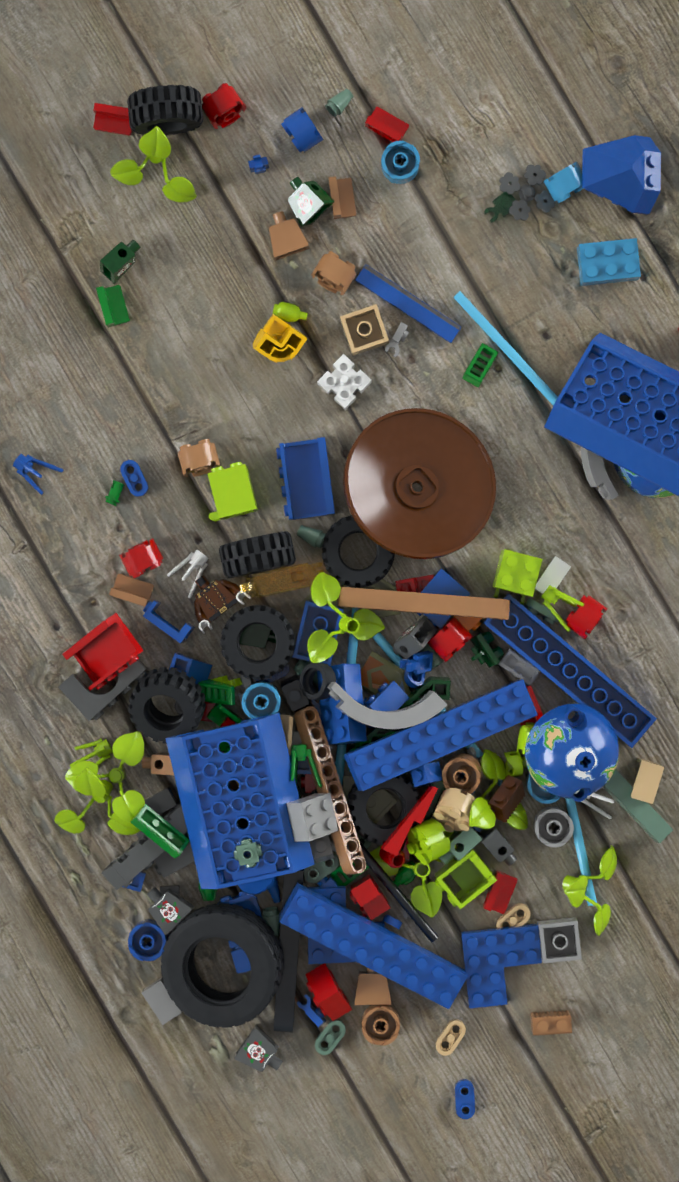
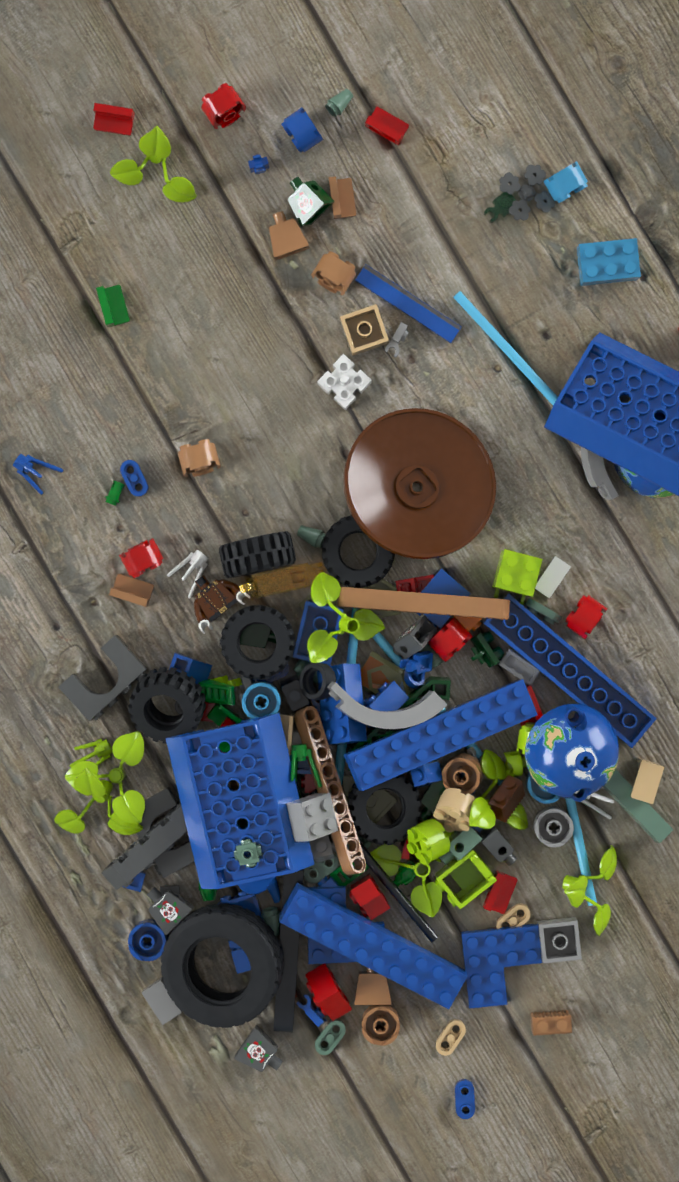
red panel [62,613,144,691] -> none
dark green torso [100,240,141,284] -> none
black tyre [127,85,203,136] -> none
green slope [131,804,190,858] -> none
medium nougat torso [142,753,174,775] -> none
blue panel [143,600,195,644] -> none
lime container [207,462,259,521] -> none
yellow brick [253,314,308,363] -> none
lime plant [272,302,308,322] -> none
blue panel [276,437,335,520] -> none
red brick [379,849,405,868] -> none
red slope [380,785,438,856] -> none
dark azure brick [381,141,420,184] -> none
blue tile [382,914,403,929] -> none
green slope [463,343,499,387] -> none
lime plant [541,585,584,632] -> none
blue wedge [582,135,661,214] -> none

